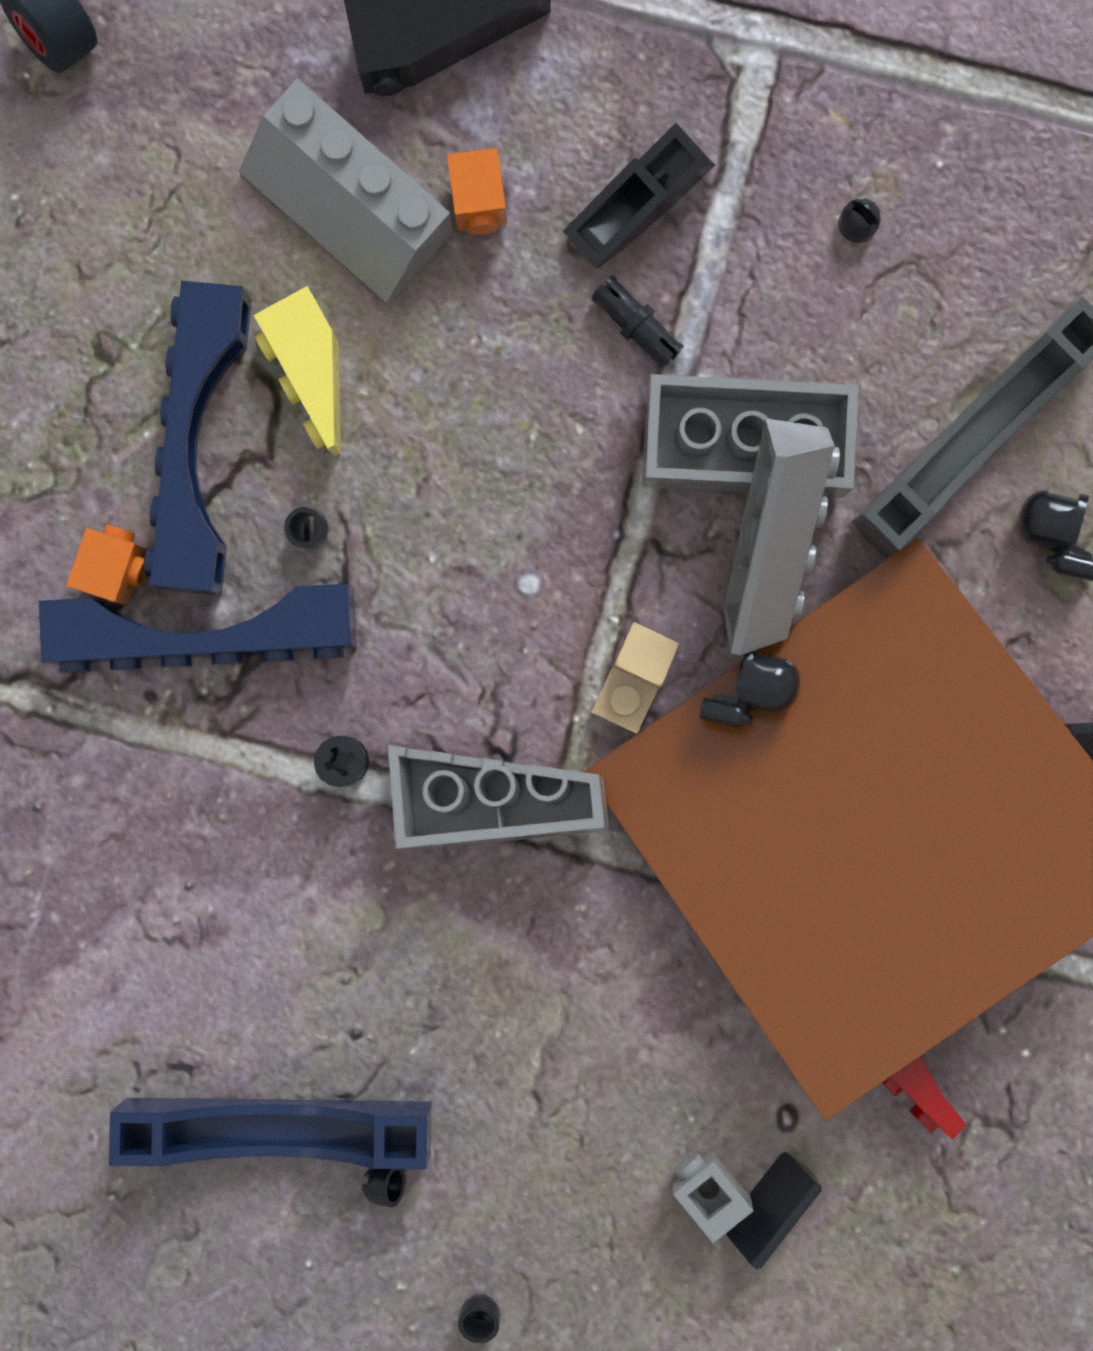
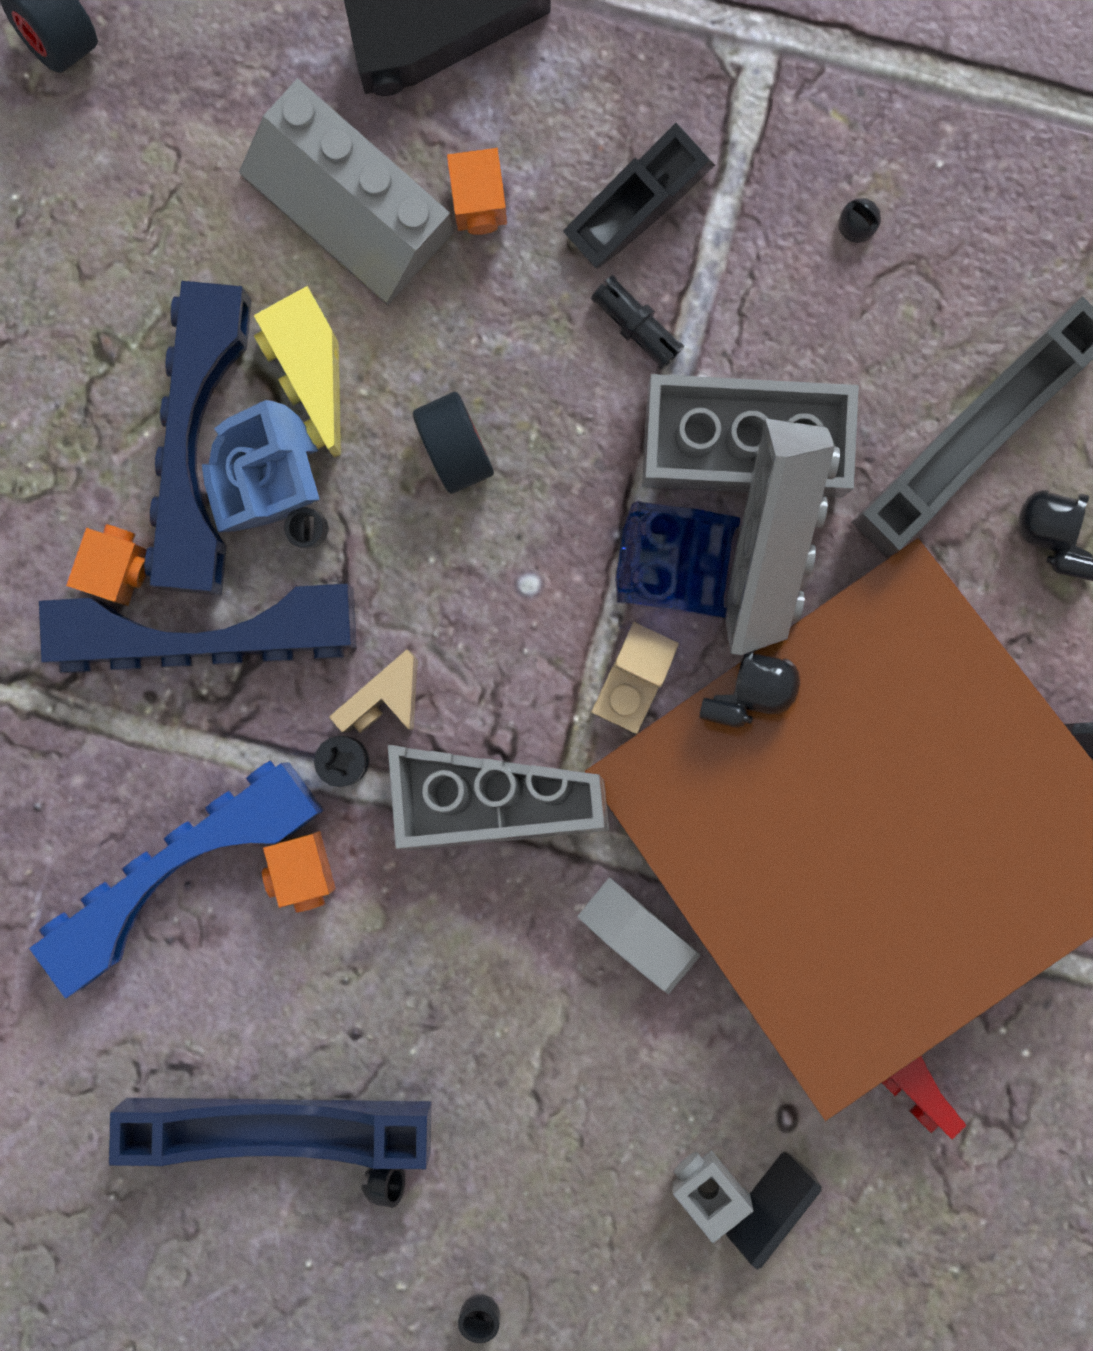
none -> blue arch [29,760,325,999]
none -> medium blue brick [202,400,320,533]
none -> orange brick [262,831,336,913]
none -> tan slope [329,649,418,733]
none -> black wheel [413,392,494,494]
none -> light grey slope [577,877,701,994]
none -> clear blue slope [615,501,740,618]

